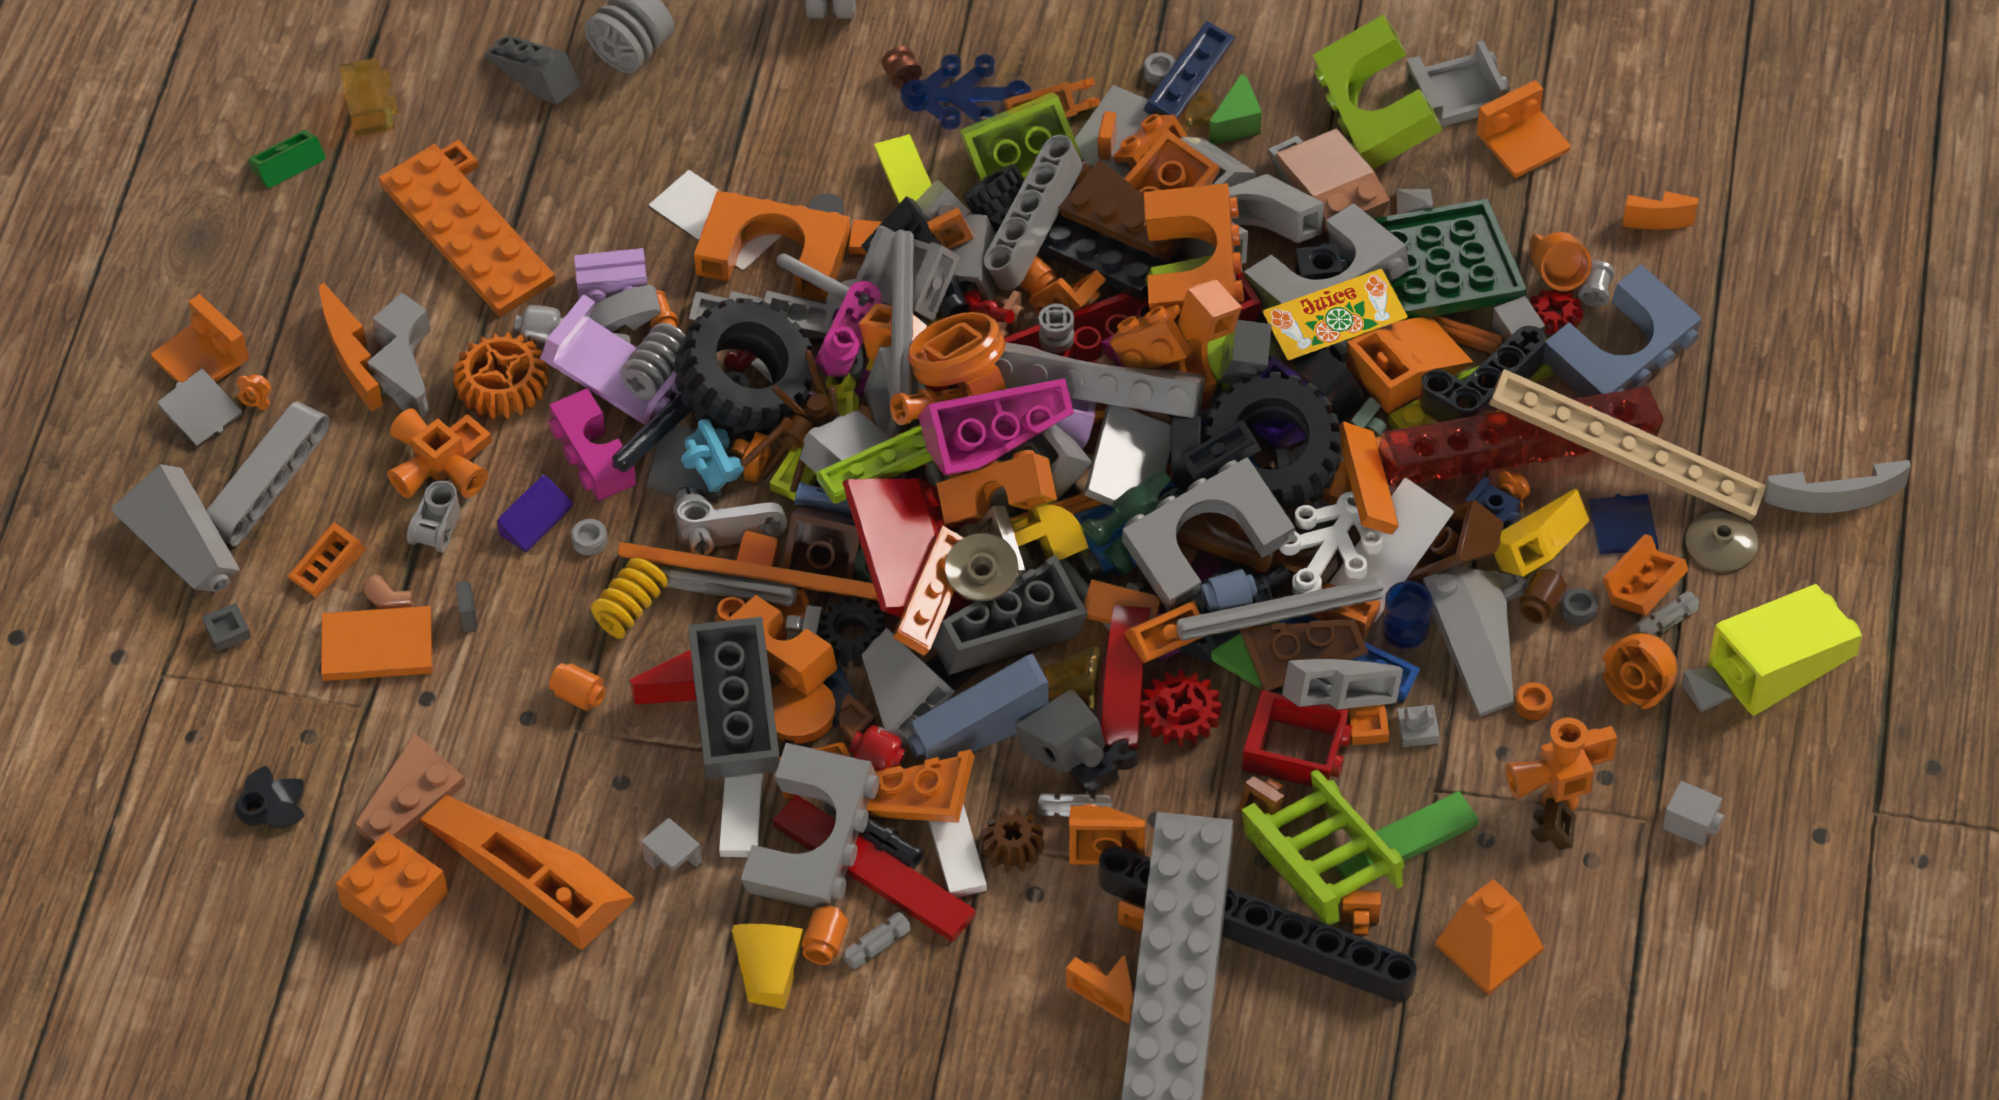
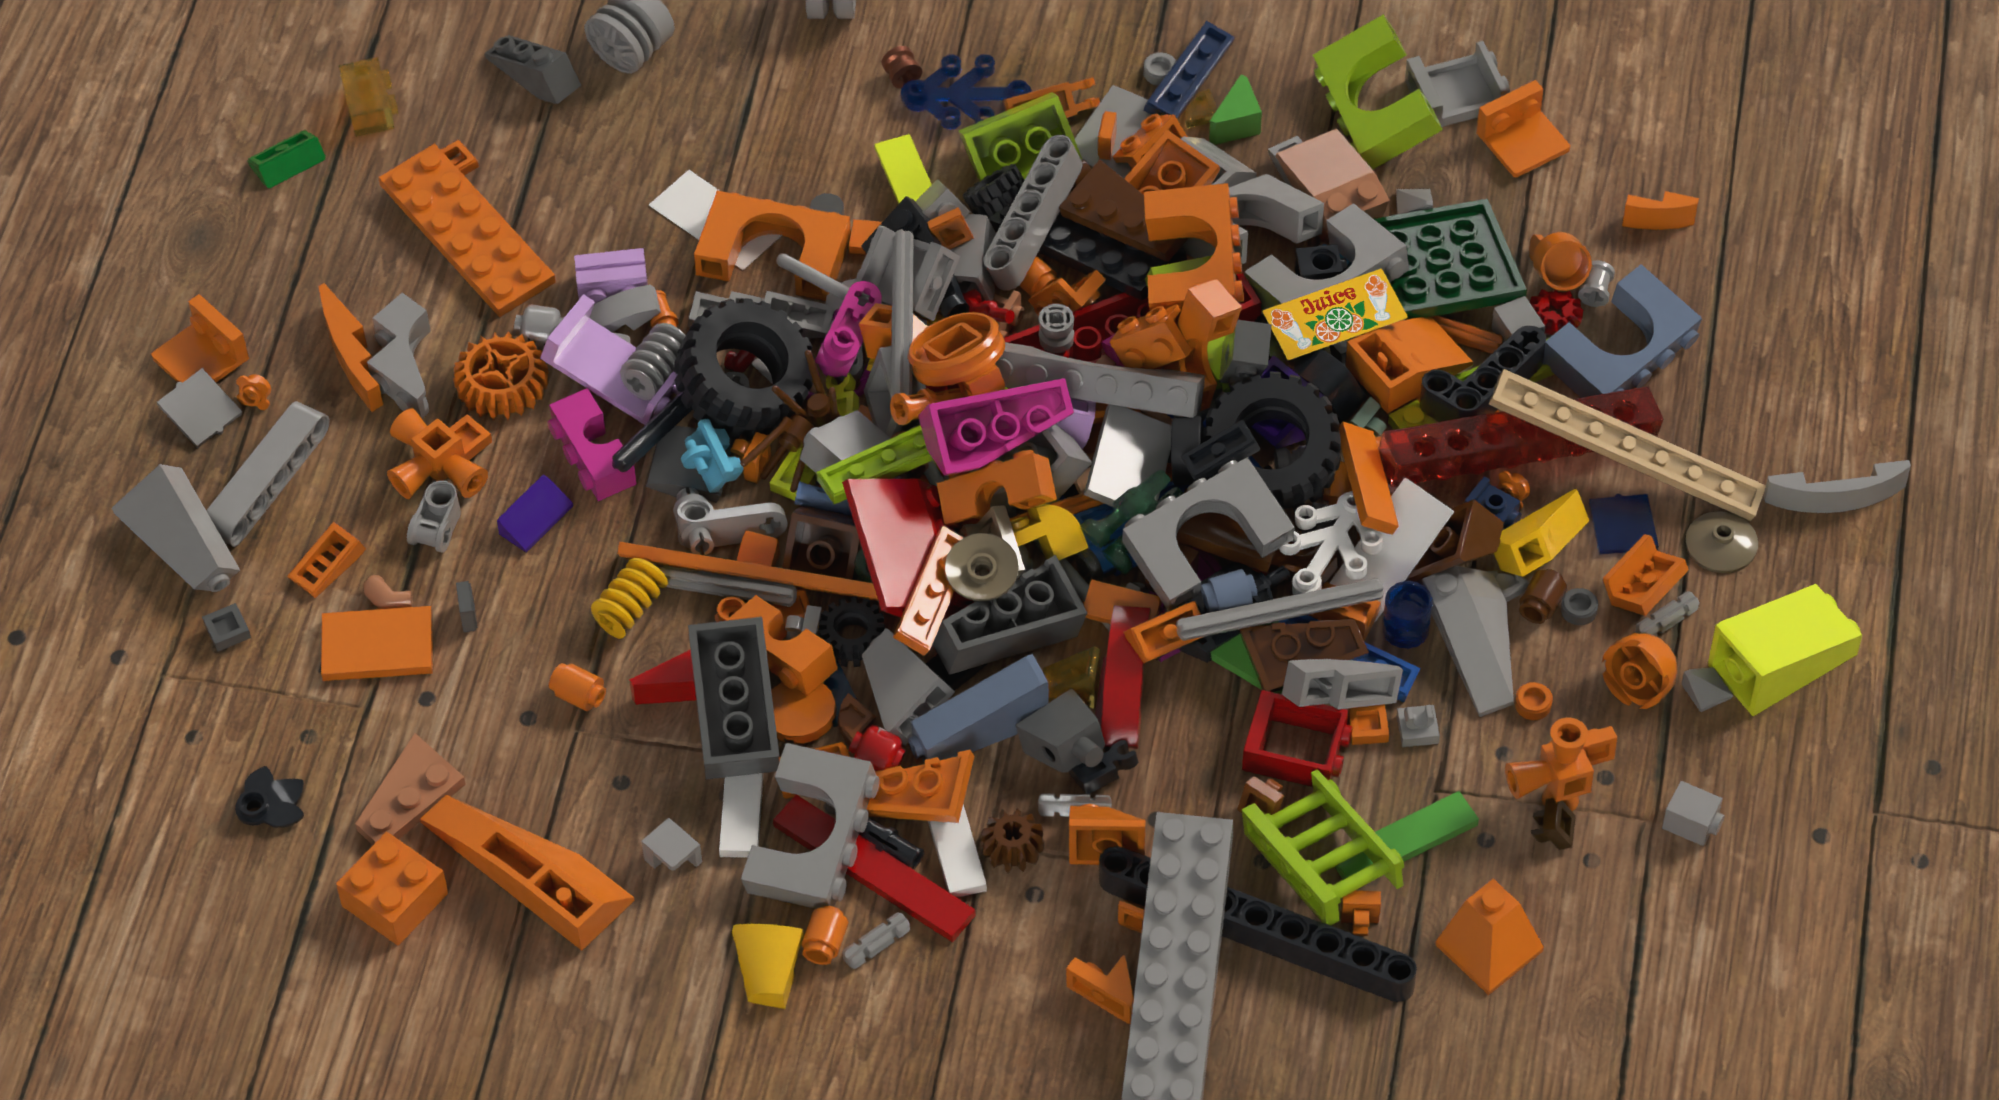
light grey tile [571,519,608,556] -> none
red gear [1141,670,1221,747] -> none

